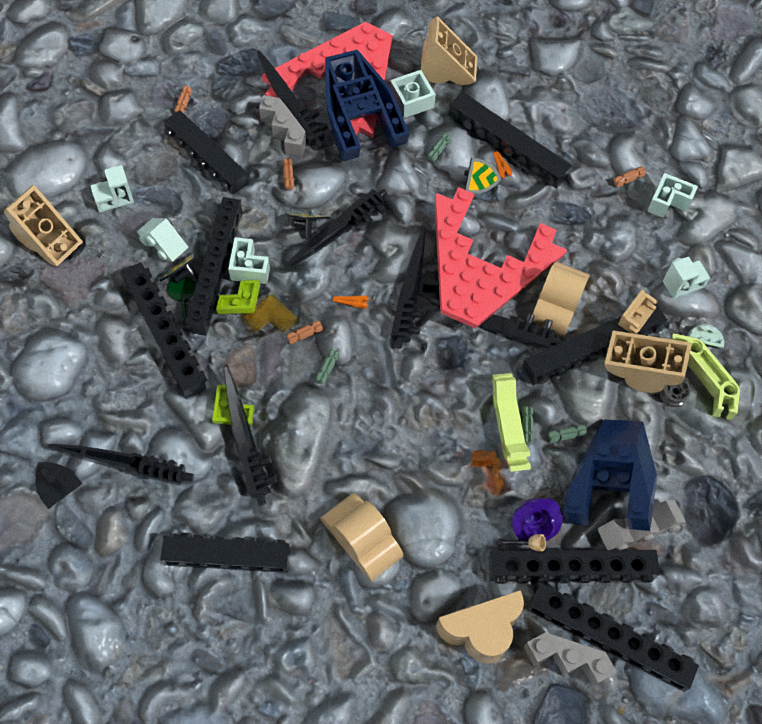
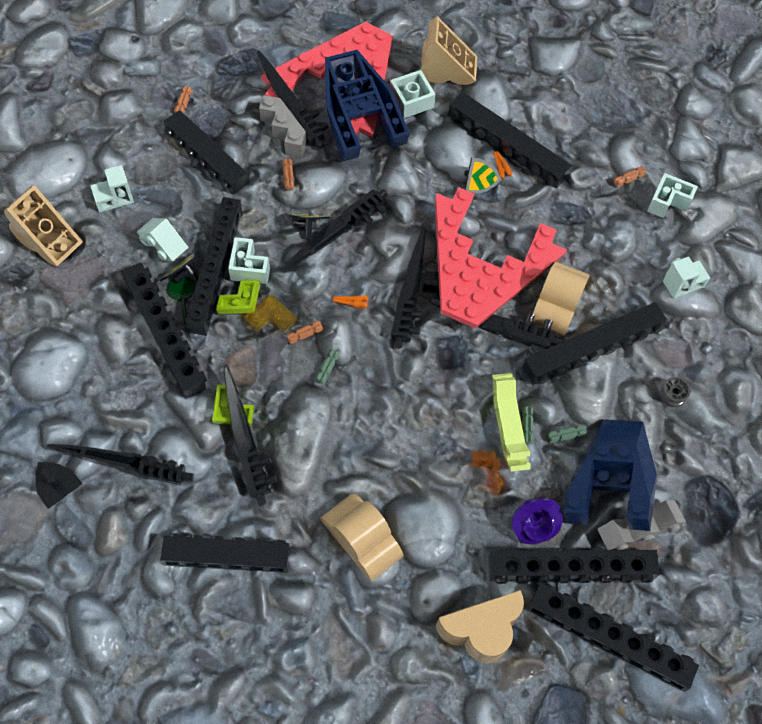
sand green axle [427,133,451,162] -> none
hinge [497,534,546,551] -> none
light grey brick [524,632,617,687] -> none
tan brick [605,331,692,393] -> none
tan hinge [618,290,657,334] -> none
yellowish green piece [670,333,740,420] -> none
light aqua plate [687,324,724,349] -> none

